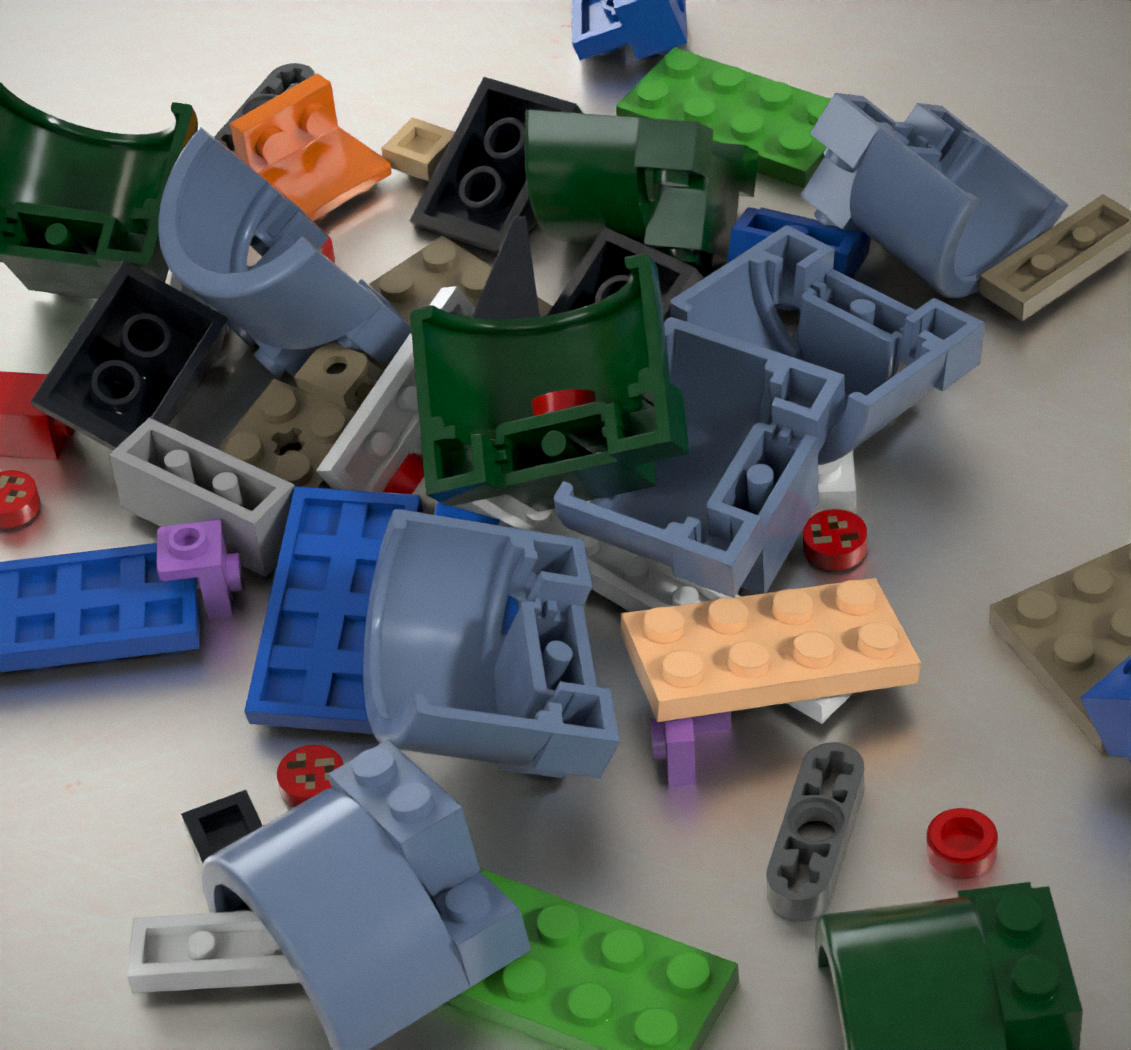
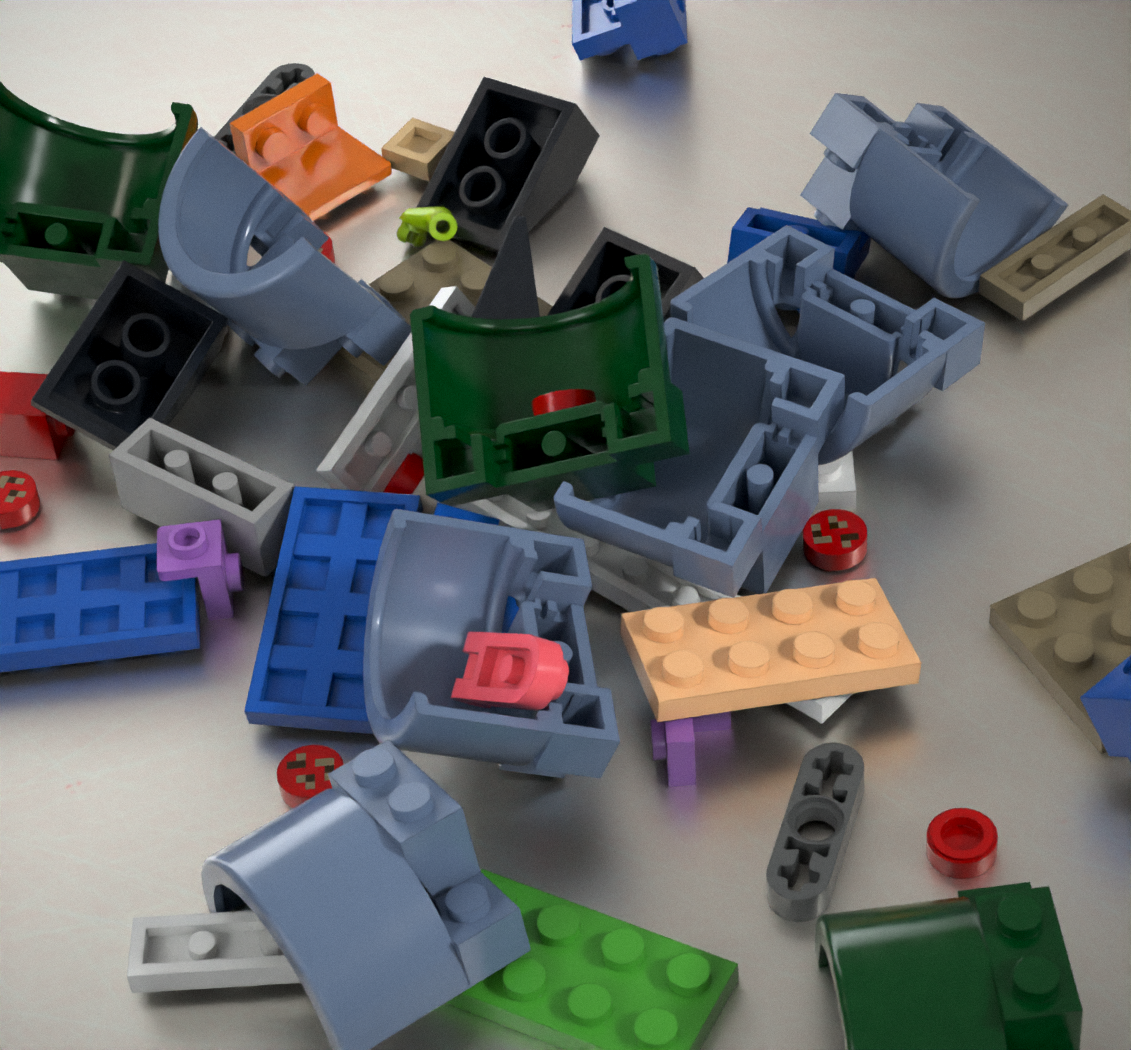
black plate [181,790,263,867] -> none
dark tan plate [218,342,374,489] -> none
dark green piece [525,110,759,269] -> none
bright green plate [616,47,832,188] -> none
none -> lime arm [396,207,457,248]
none -> coral plate [451,631,569,711]

